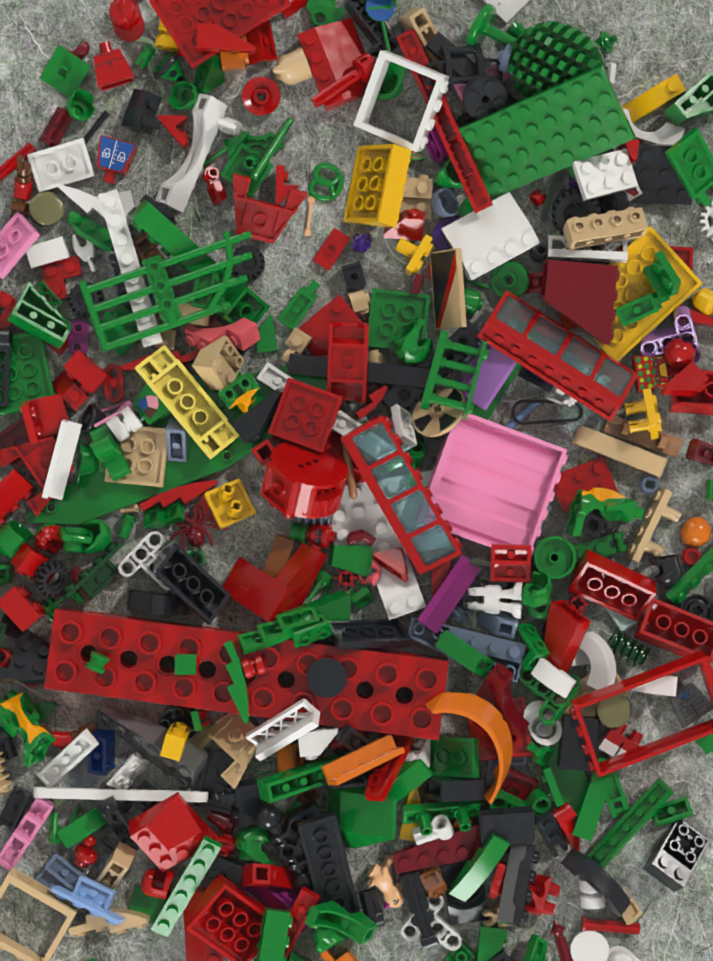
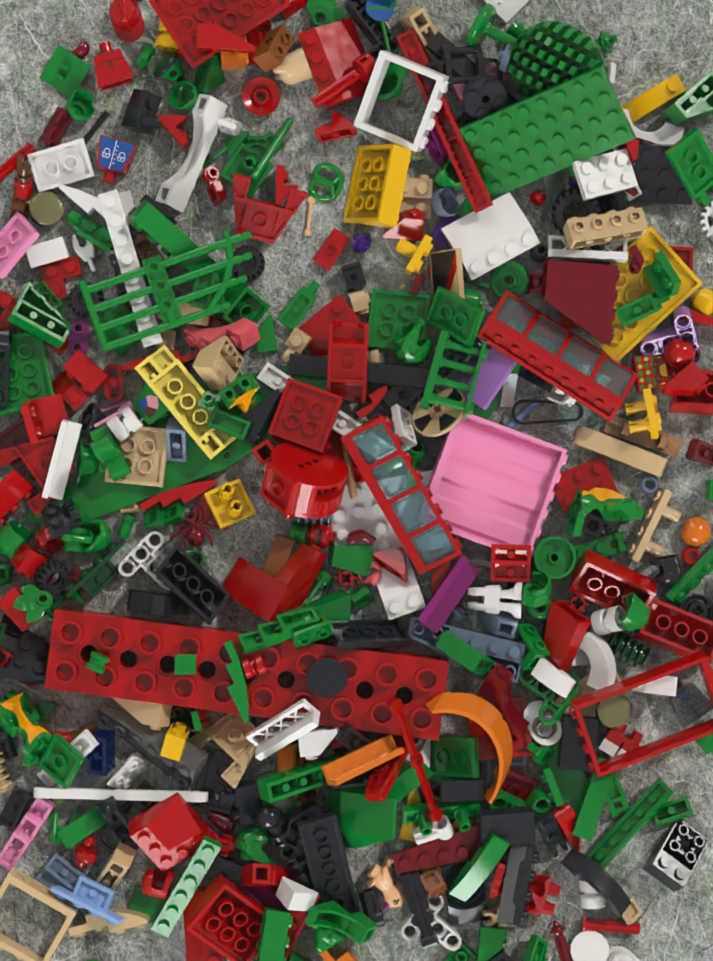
none -> green plate [13,585,53,623]
none -> green tile [38,733,85,789]
none -> black plate [41,498,83,539]
none -> tan slope [112,697,172,730]
none -> green plate [198,391,221,411]
none -> green tile [207,408,251,441]
none -> dark orange brick [252,25,295,72]
none -> white slope [276,877,319,911]
none -> red slope [314,110,357,143]
none -> red piece [386,698,442,822]
none -> green tile [425,286,486,347]
none -> white sticker [500,374,518,408]
none -> white wheel [591,605,626,636]
none -> green hair [620,592,650,632]
none -> dark red arm [627,244,644,274]

